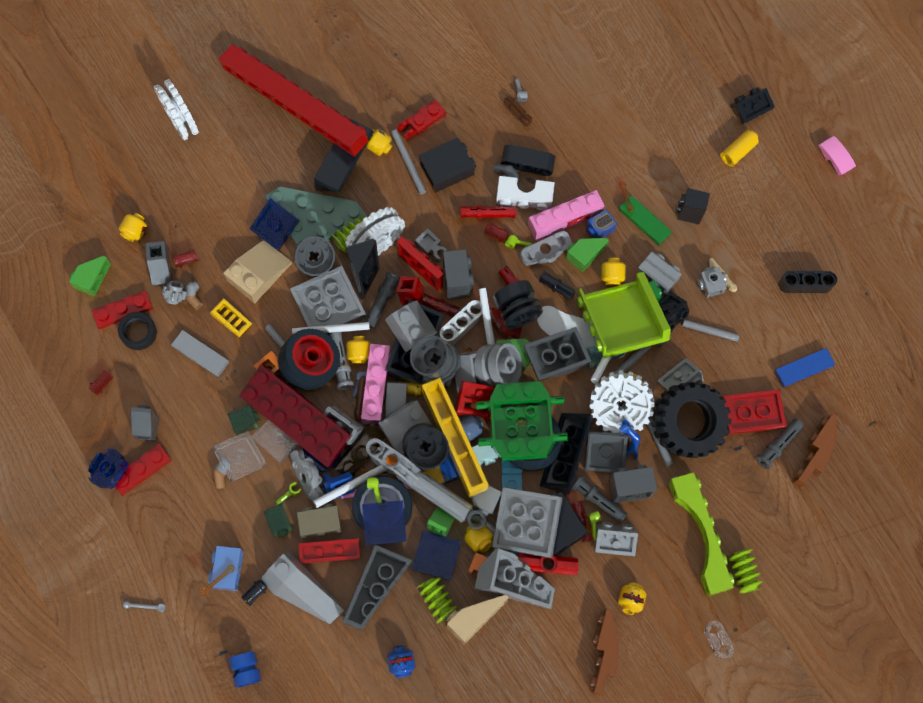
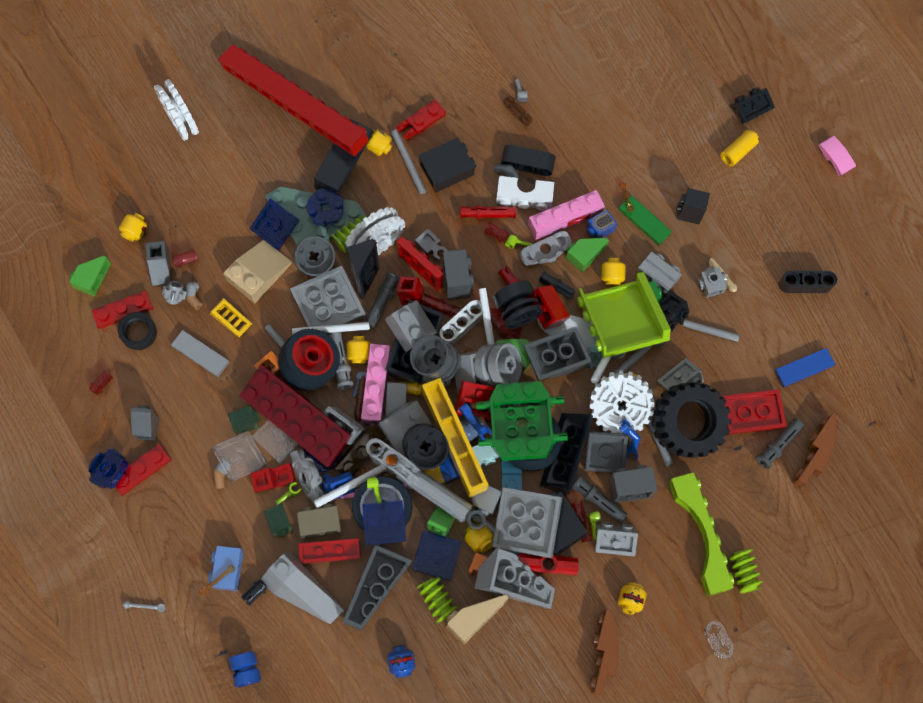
none -> red slope [250,463,296,493]
none -> clear blue plate [307,188,344,227]
none -> blue arm [459,403,492,440]
none -> red brick [533,285,570,330]

